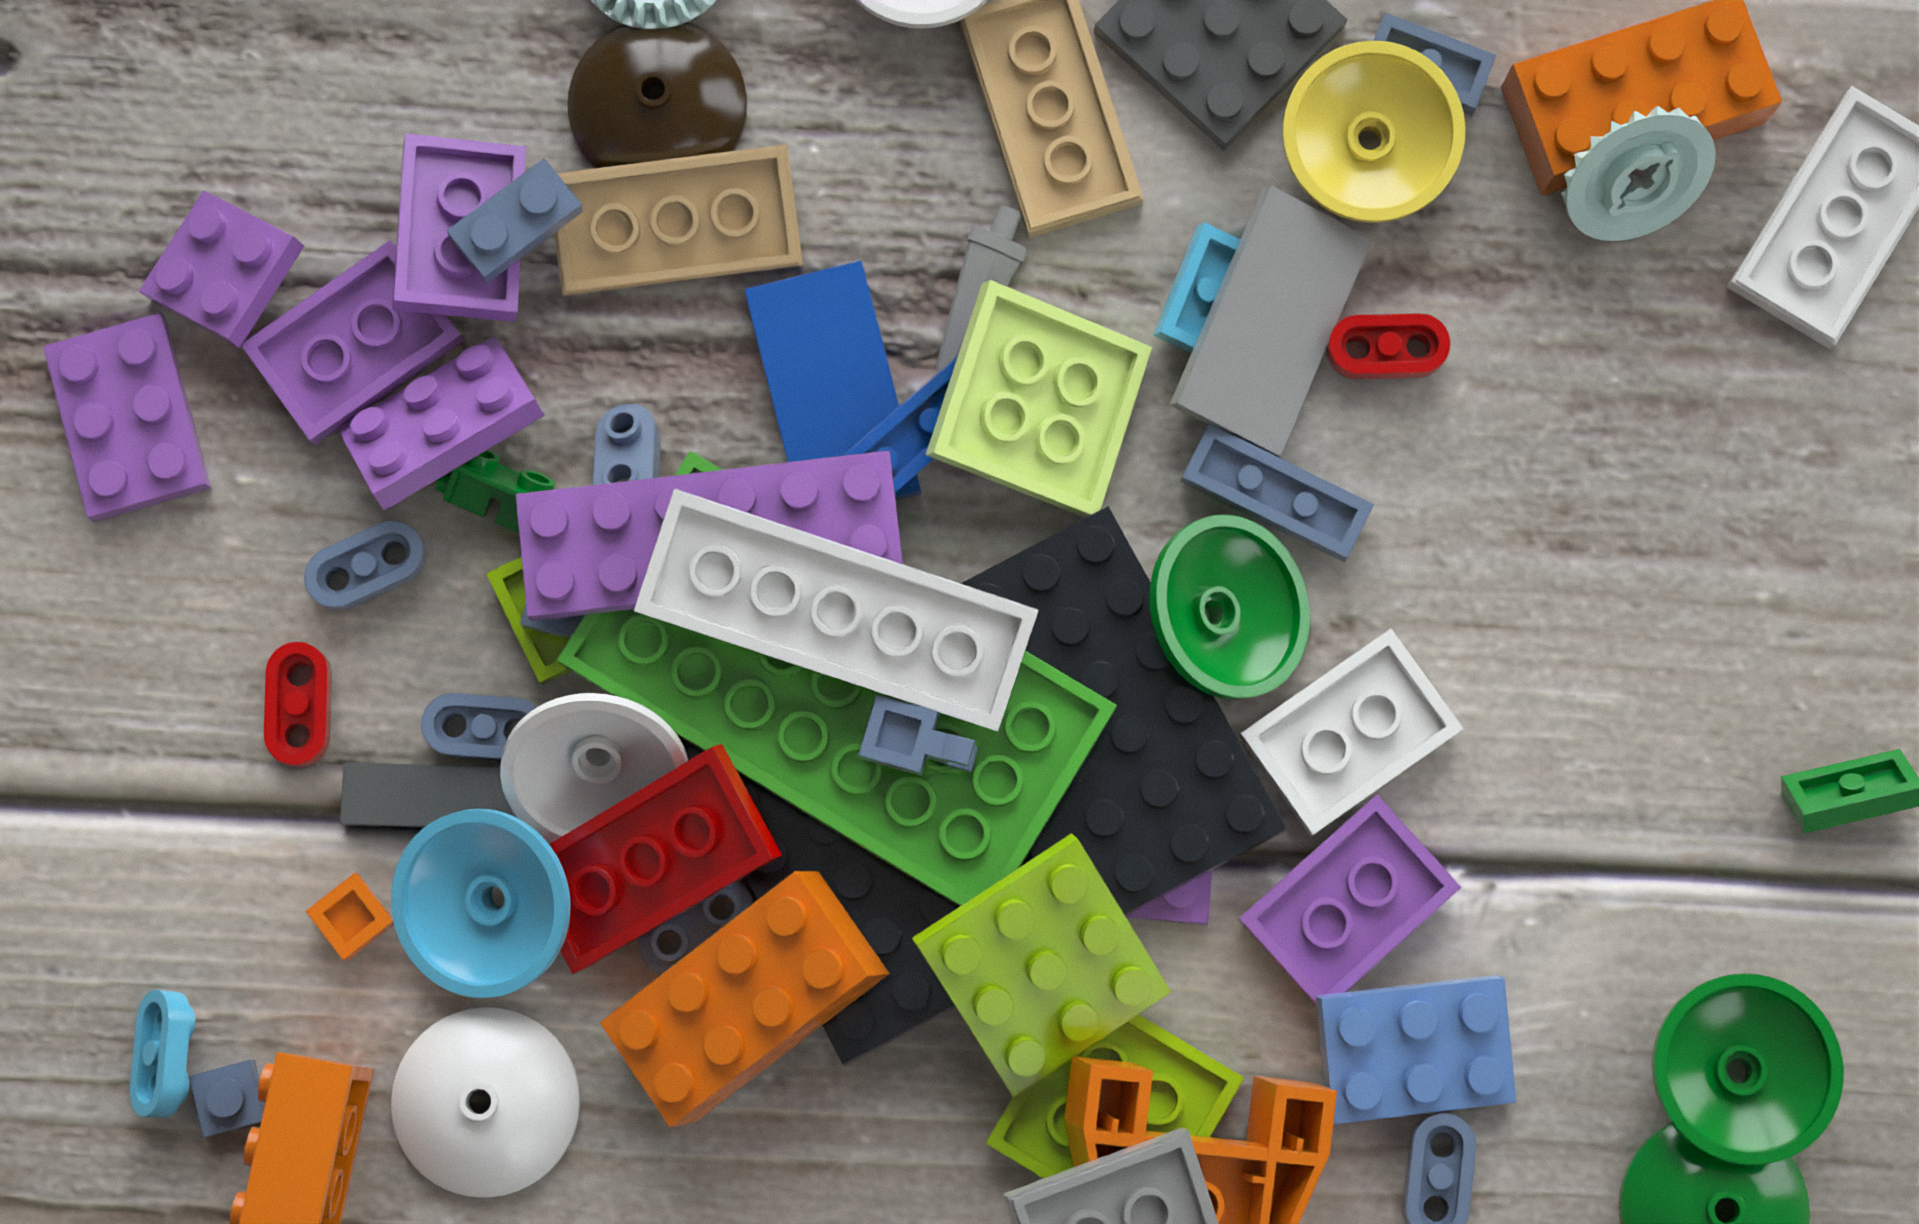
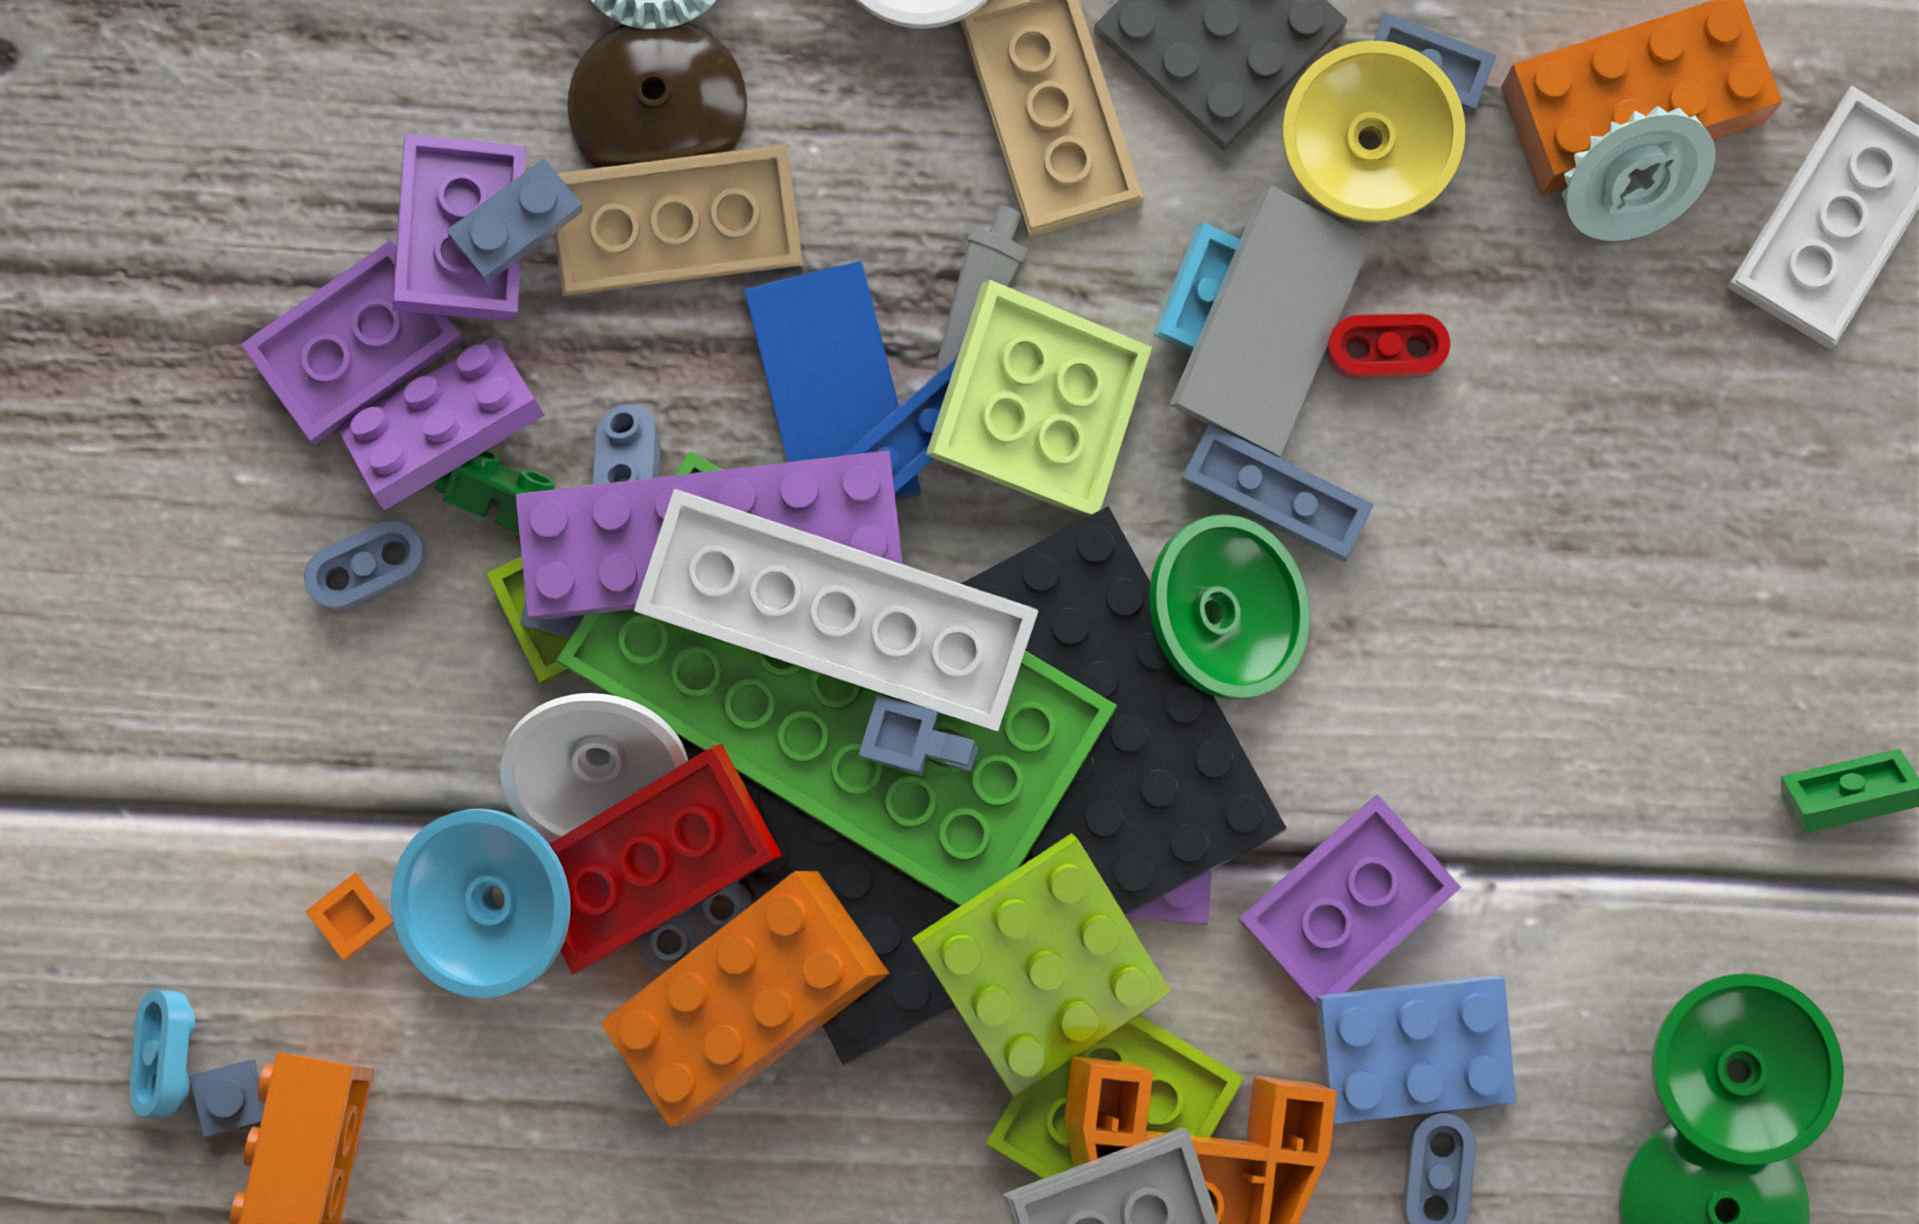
medium lavender plate [43,313,211,522] -> none
medium lavender plate [139,190,304,348] -> none
red plate [264,642,332,767] -> none
dark grey tile [340,762,519,828] -> none
white dish [391,1007,581,1198] -> none
sand blue plate [421,693,537,761] -> none
white plate [1239,629,1464,837] -> none

